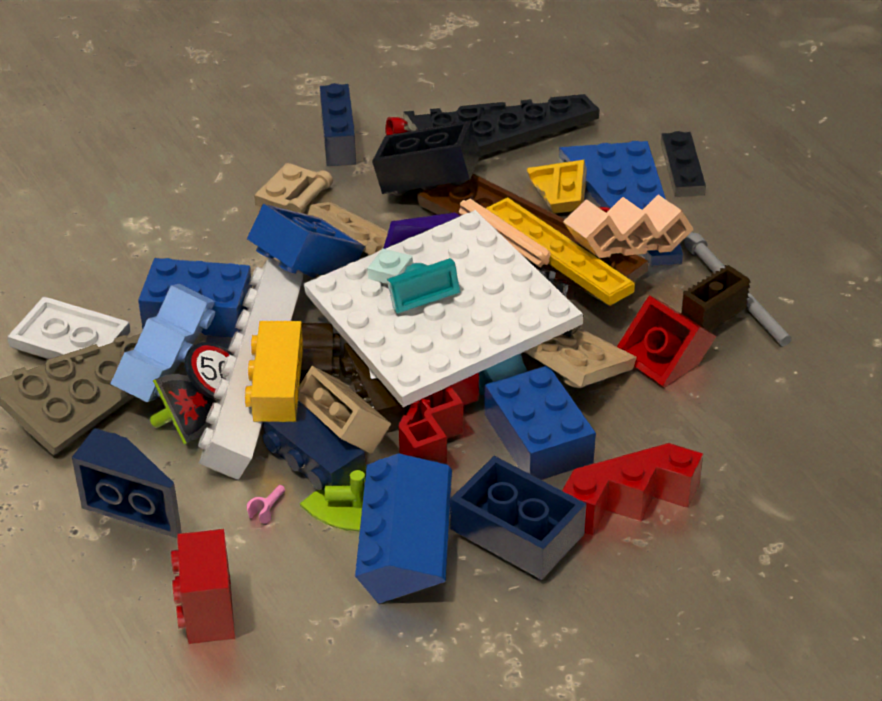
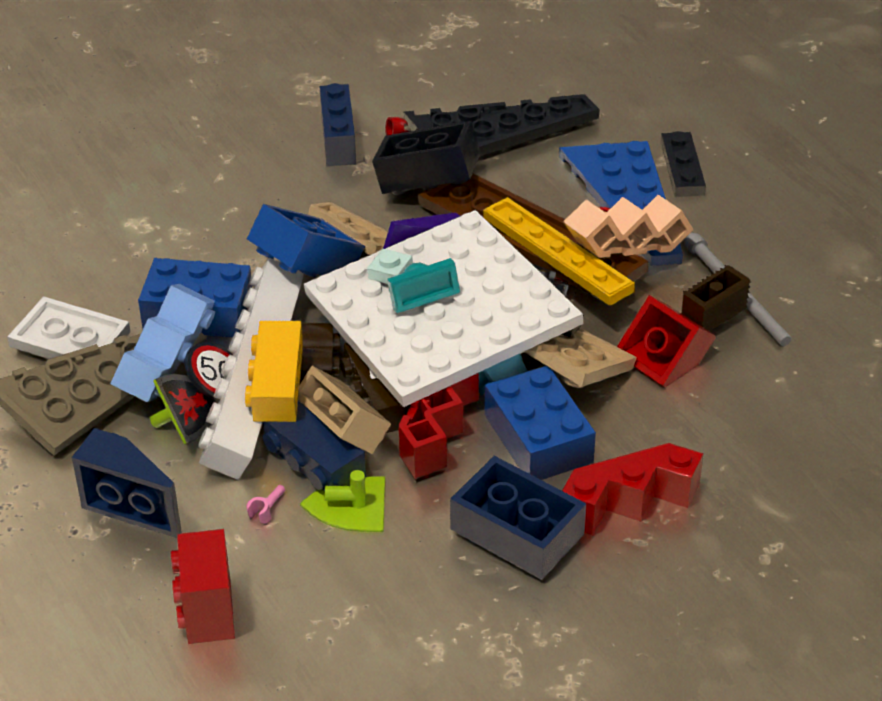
tan plate [254,163,333,214] -> none
blue slope [355,453,452,604] -> none
light nougat axle [459,199,551,267] -> none
yellow wing [527,160,587,213] -> none

